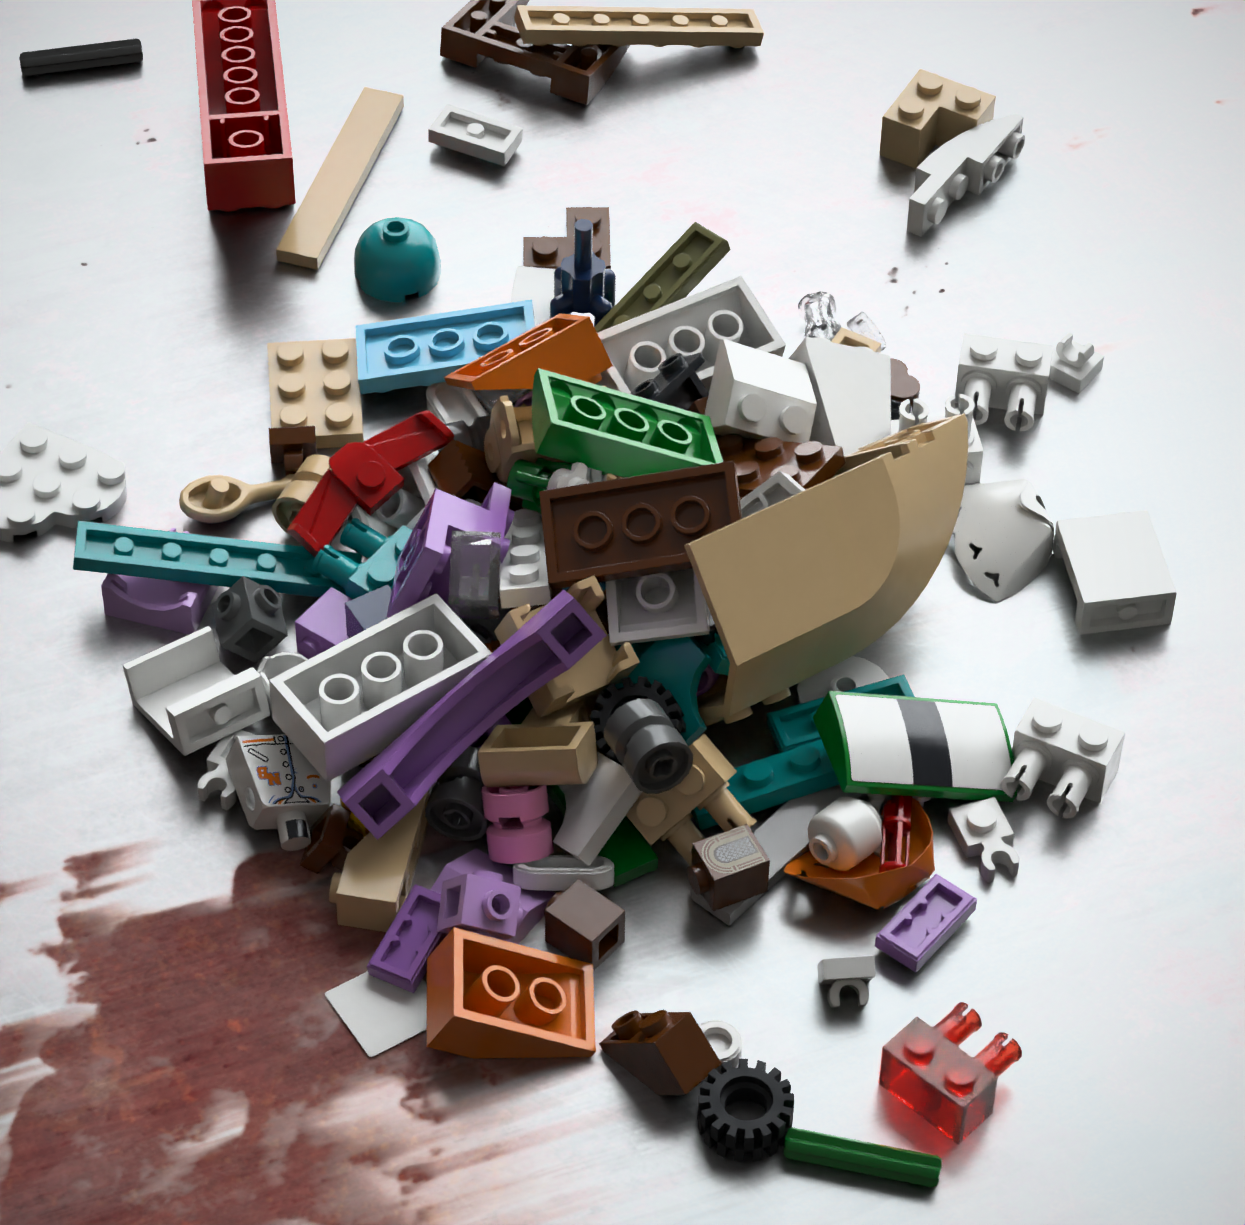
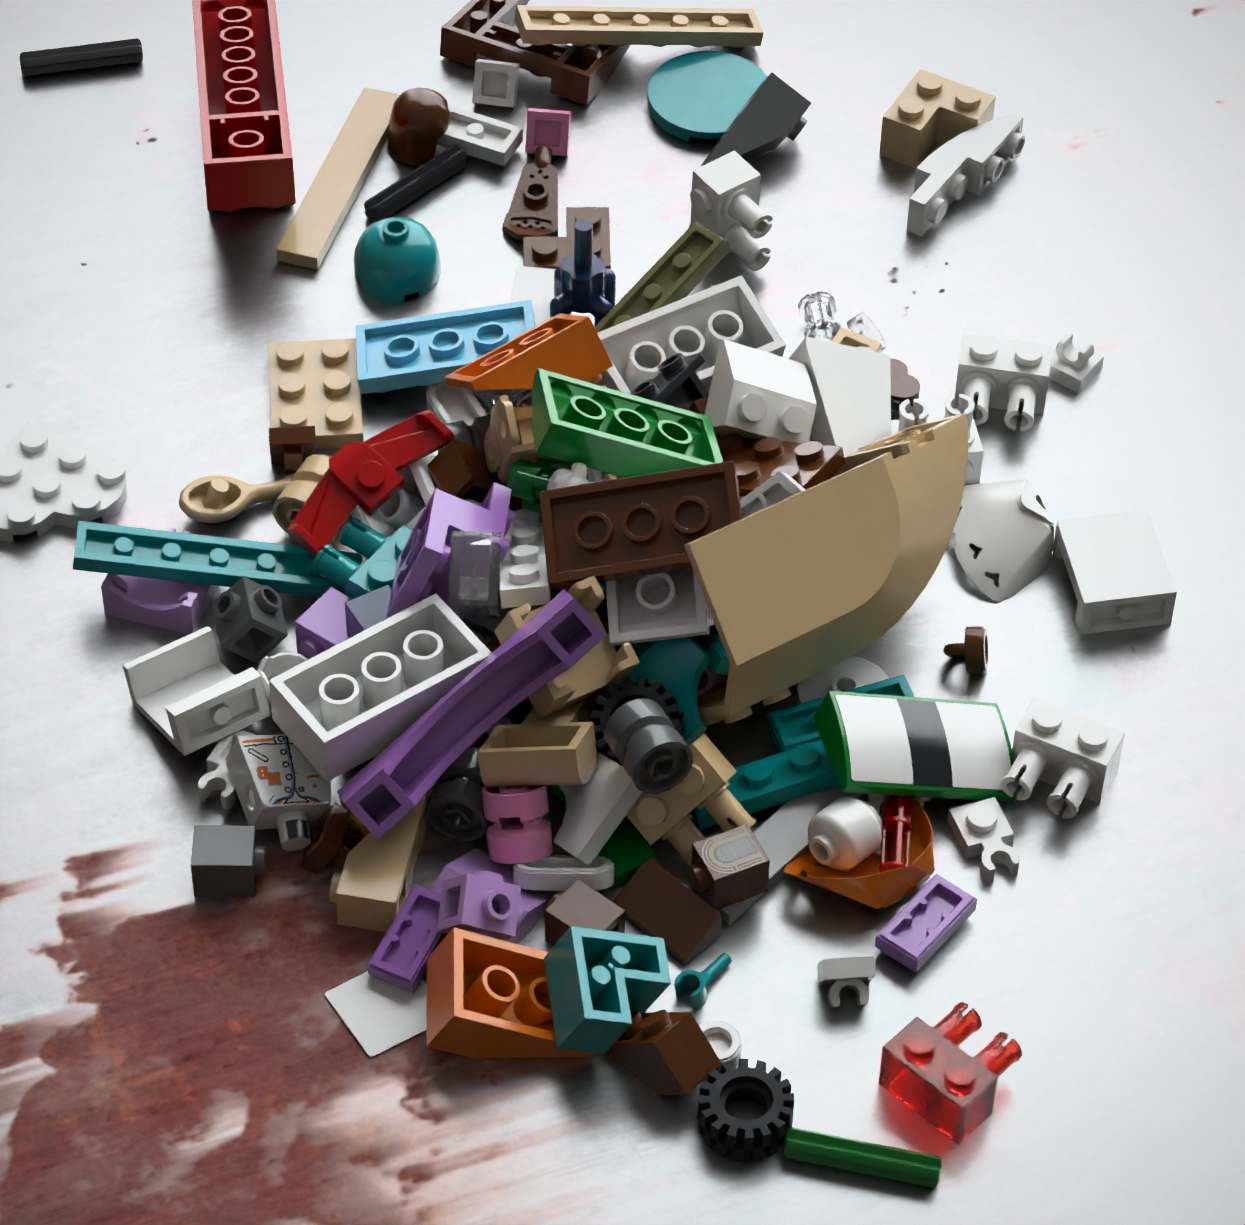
none -> dark grey brick [191,825,266,897]
none -> black axle [364,145,467,223]
none -> reddish brown hair [387,87,450,166]
none -> white tile [472,59,519,108]
none -> piece [502,146,558,240]
none -> bright pink tile [525,108,571,156]
none -> teal brick [544,926,671,1054]
none -> reddish brown slope [613,857,721,965]
none -> tile [647,51,767,141]
none -> teal hand [674,953,732,1008]
none -> white brick [689,151,773,271]
none -> dark grey slope [700,72,811,167]
none -> reddish brown tile [943,626,989,674]

